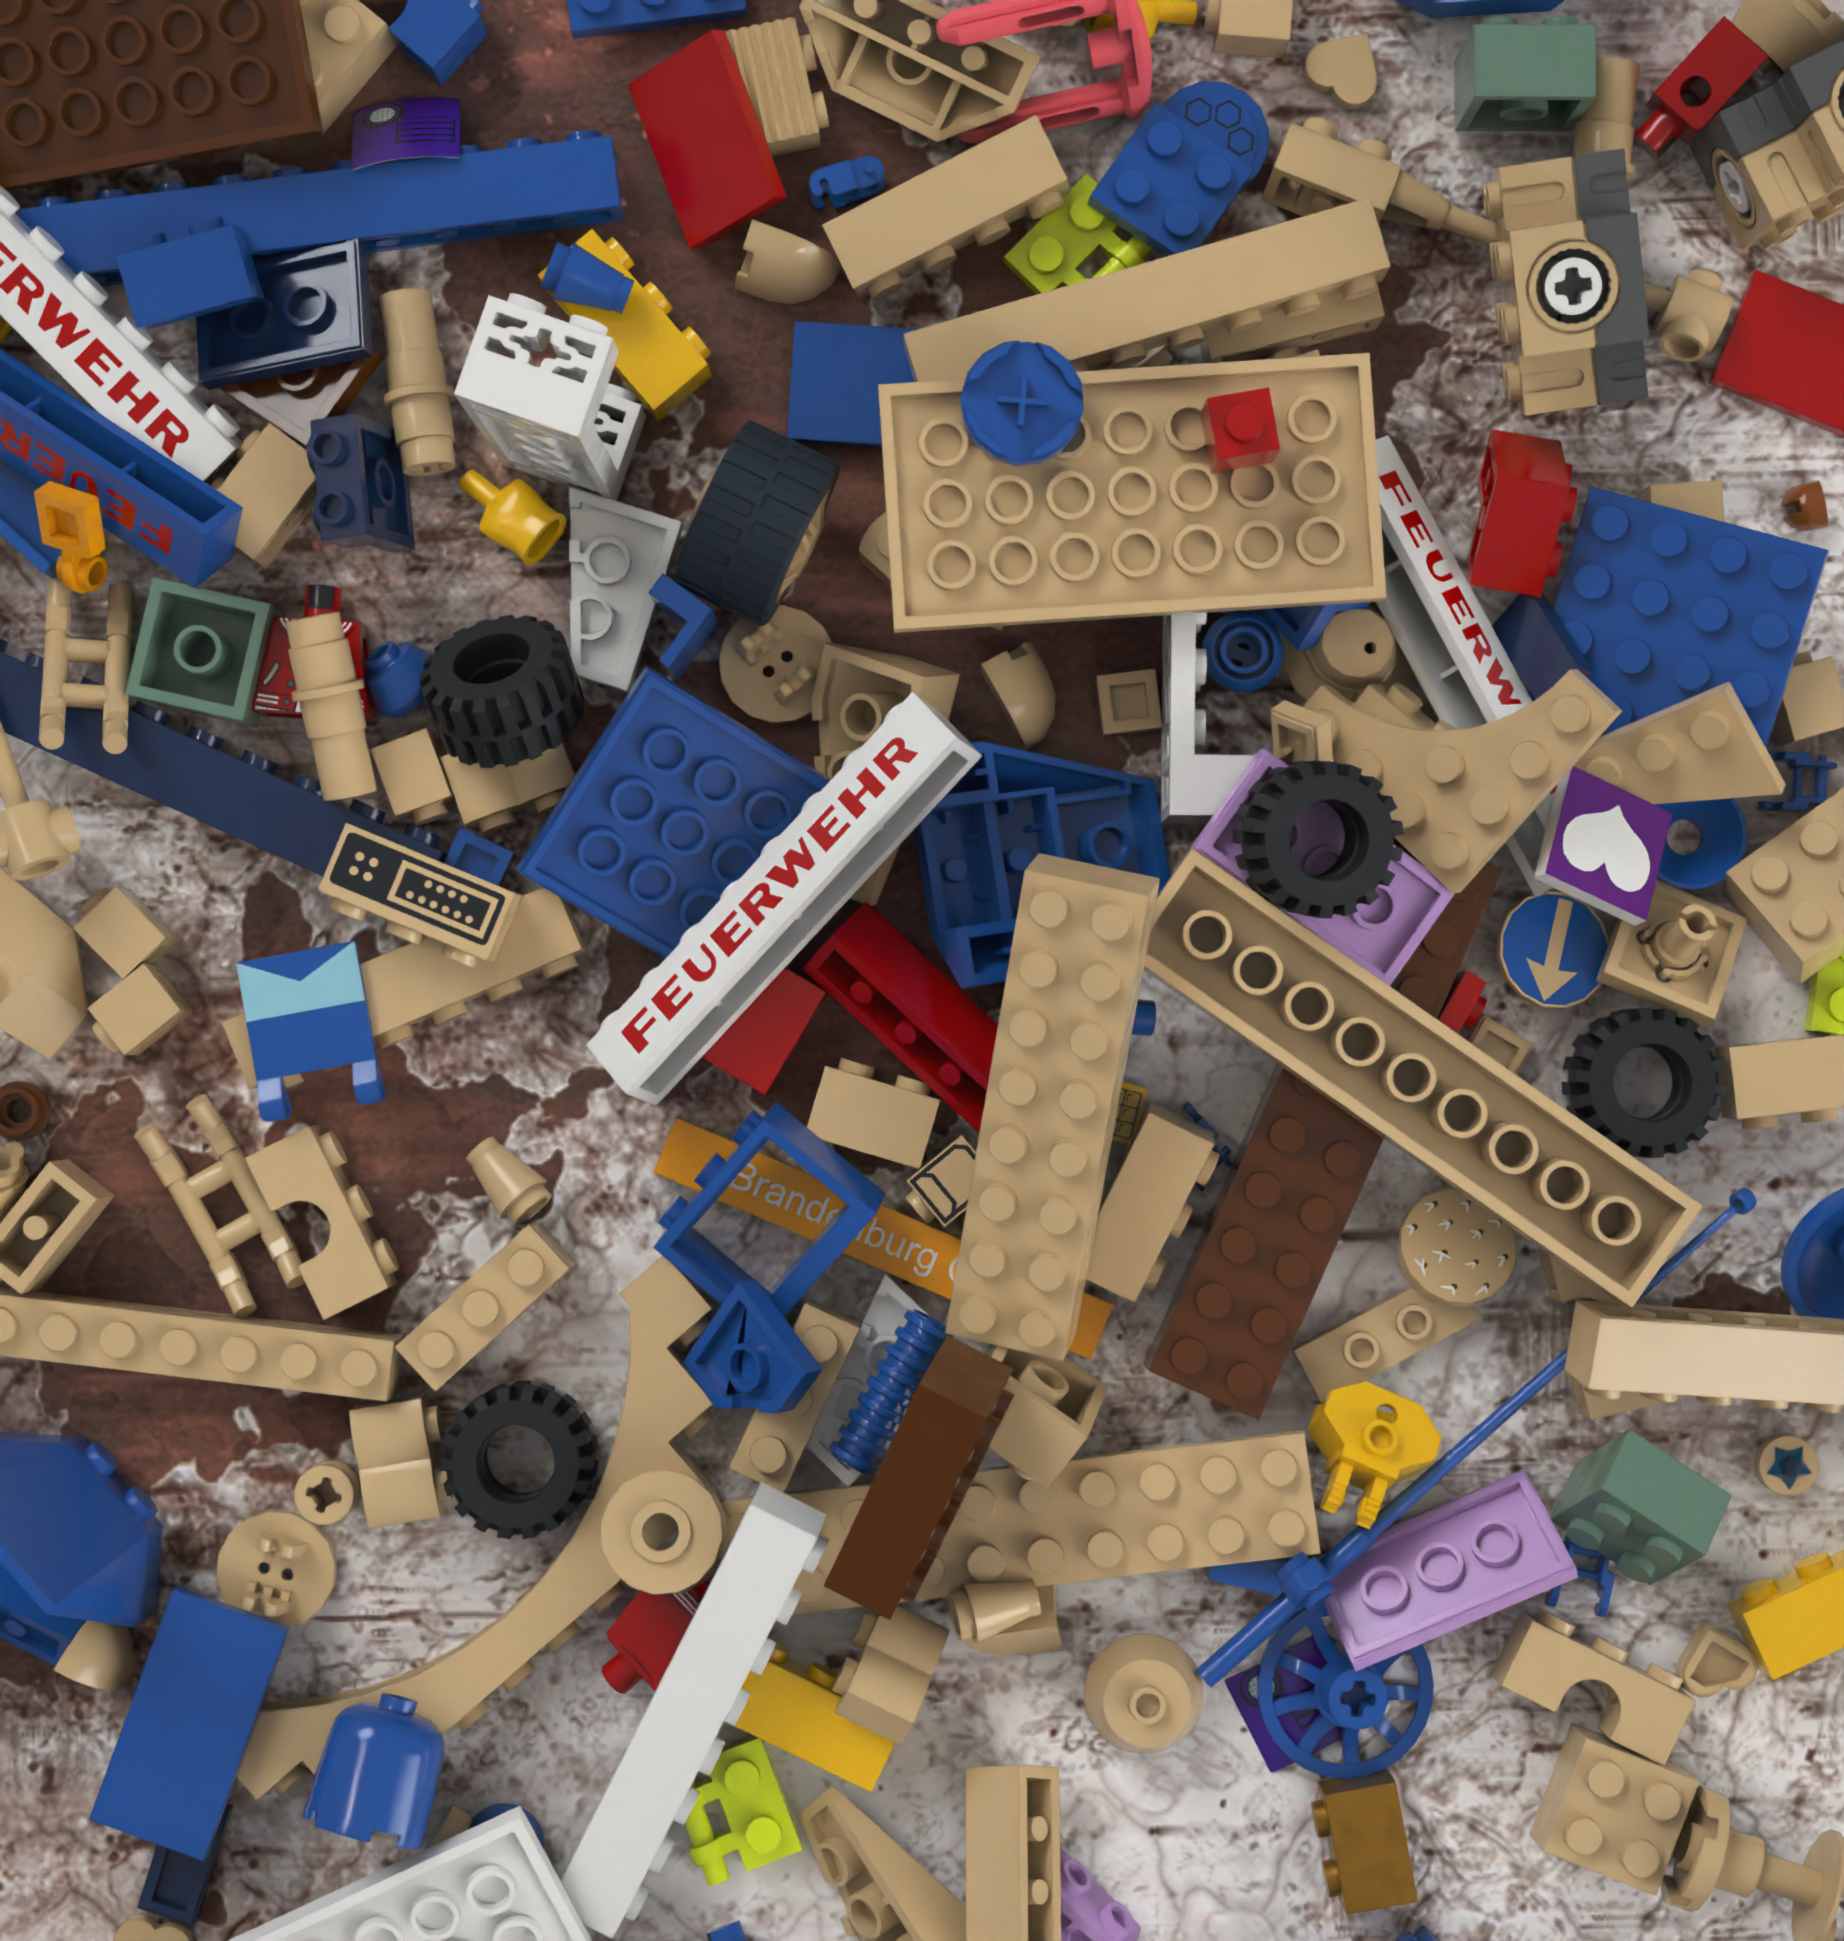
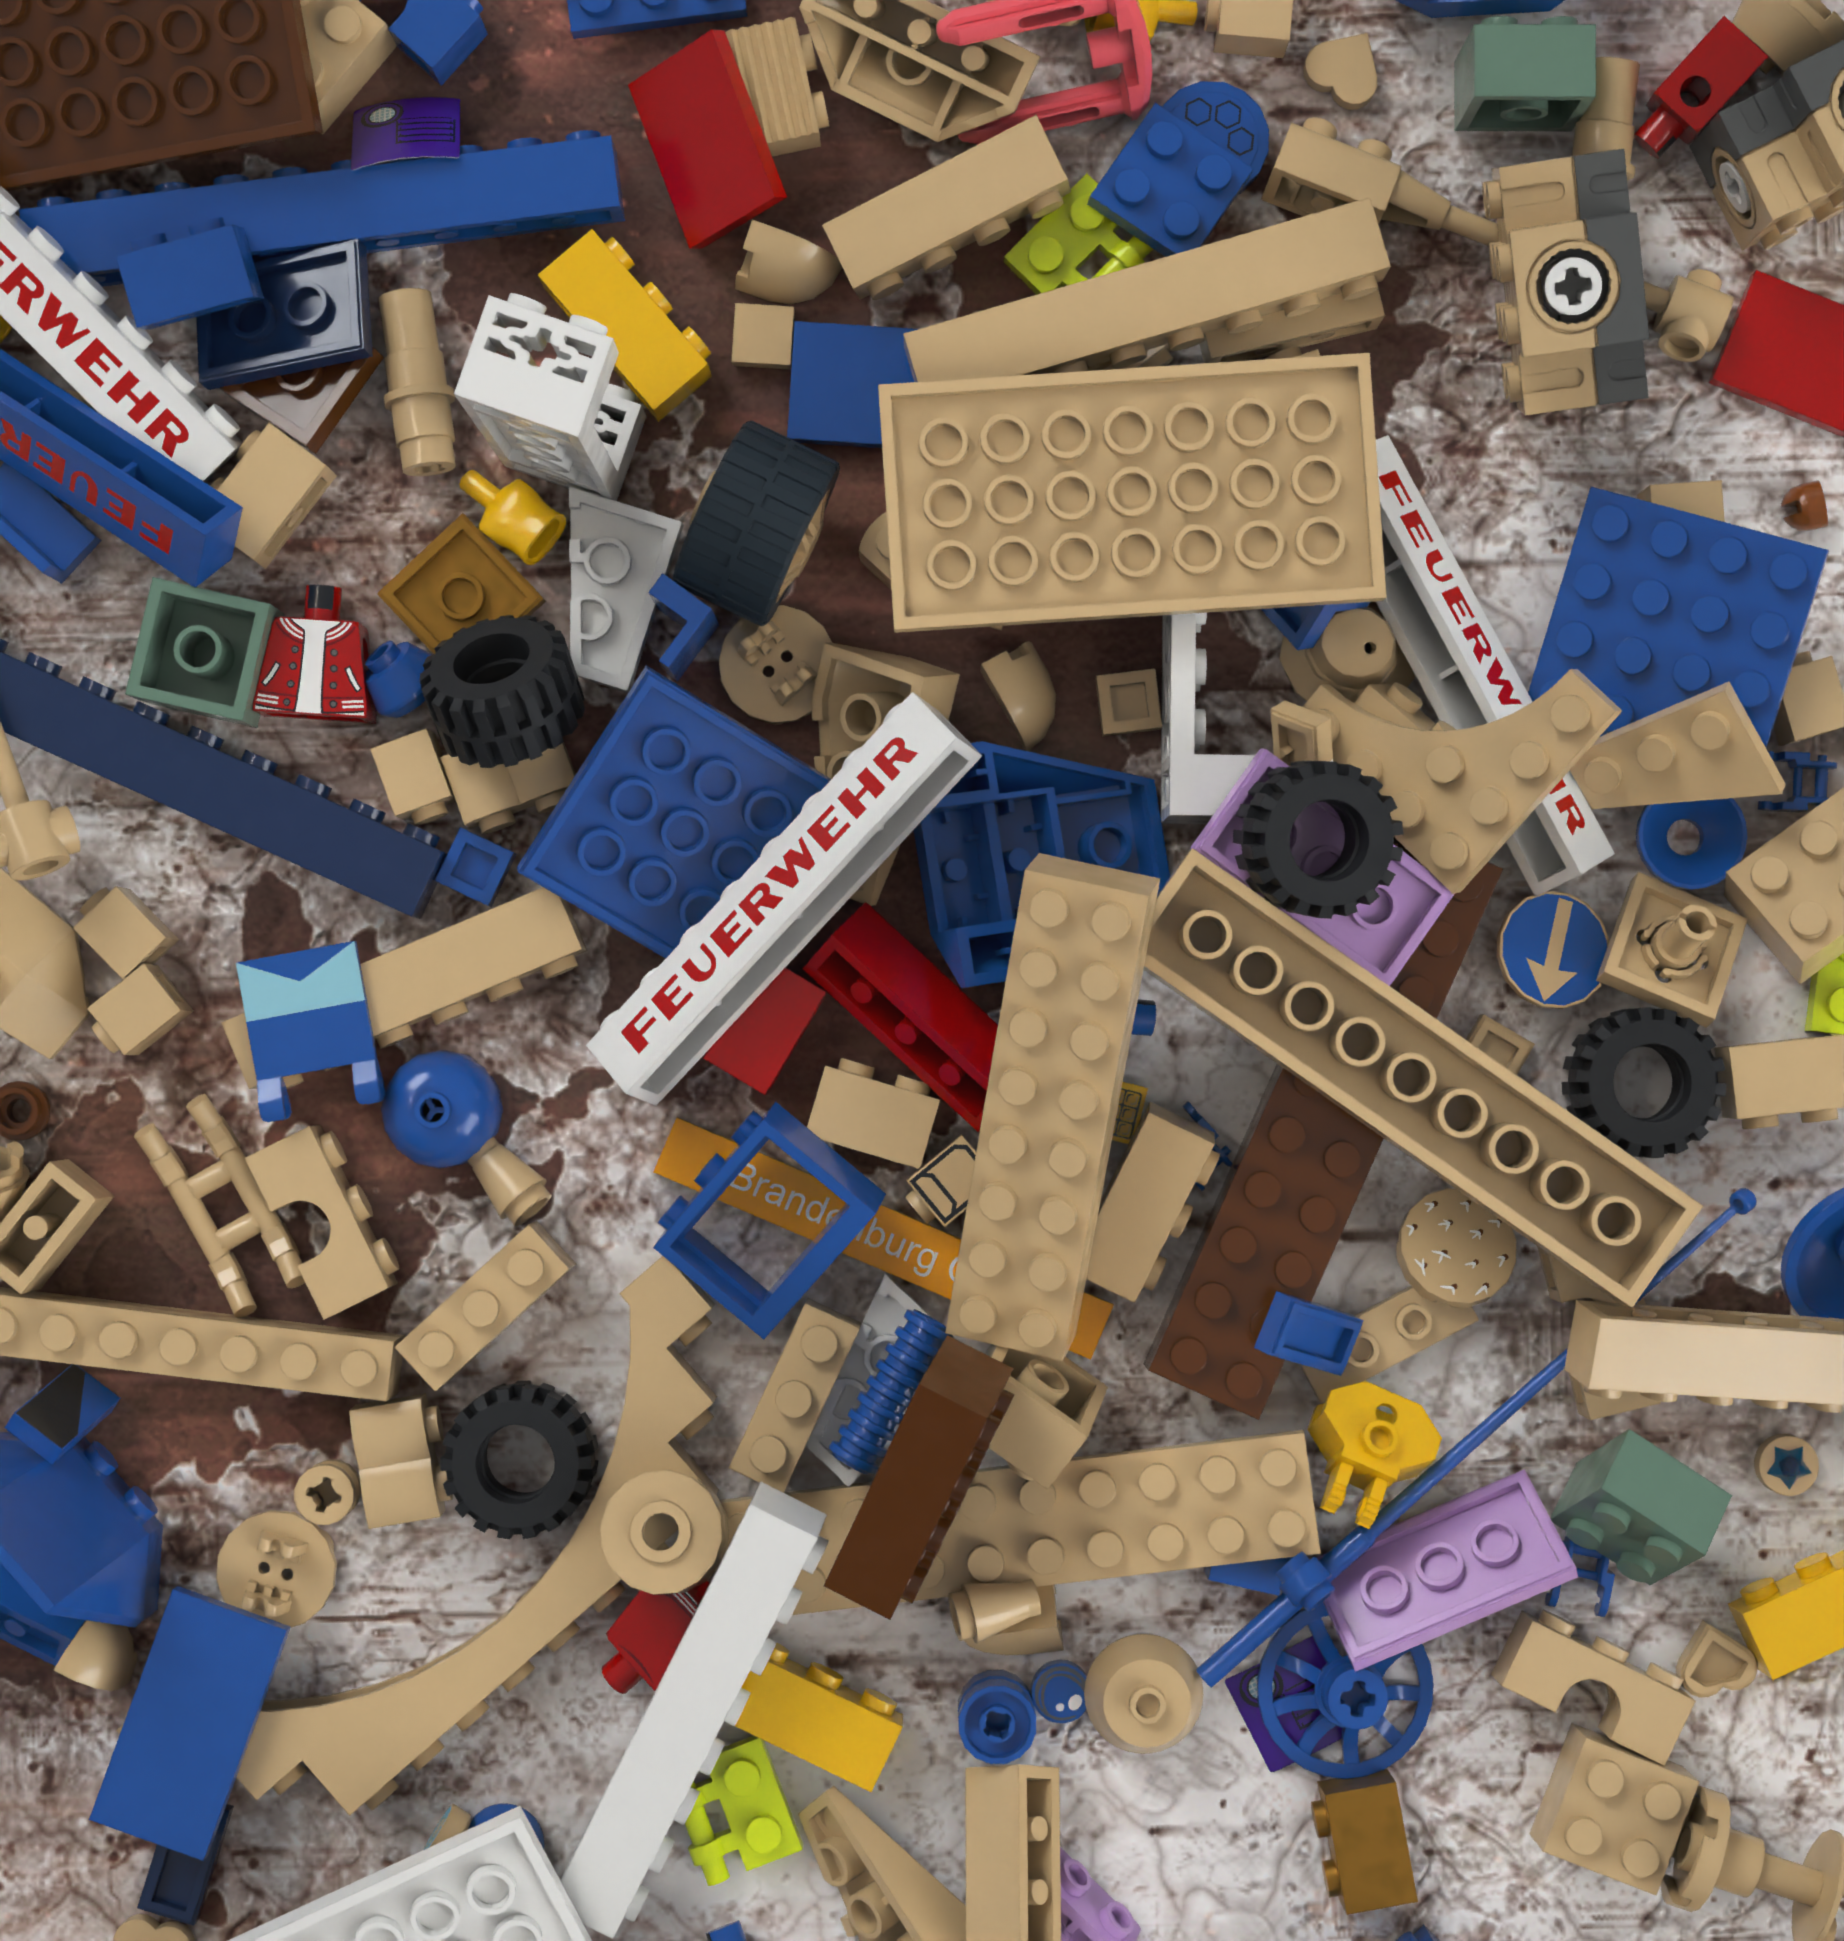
light orange plate [34,481,108,594] -> none
tan piece [39,578,133,754] -> none
tan piece [285,612,377,801] -> none
blue cylinder [302,1693,445,1849] -> none
dark blue plate [307,413,415,553] -> none
brick [318,823,522,968] -> none
blue cone [540,242,634,315] -> none
blue plate [682,1279,823,1414] -> none
blue piece [809,156,884,211] -> none
tan brick [832,1605,949,1745] -> none
blue tile [960,340,1084,466] -> none
red brick [1201,387,1280,473] -> none
blue cone [1202,611,1284,692] -> none
red plate [1437,970,1487,1034] -> none
red brick [1466,429,1577,597] -> none
dark blue tile [1492,592,1593,700] -> none
tile [1534,766,1672,926] -> none
none -> tile [4,1364,121,1464]
none -> pearl gold tile [377,513,546,654]
none -> blue cylinder [381,1050,503,1169]
none -> tan tile [731,303,795,370]
none -> blue wheel [958,1670,1036,1764]
none -> blue tile [1031,1659,1087,1723]
none -> blue tile [1254,1291,1364,1376]

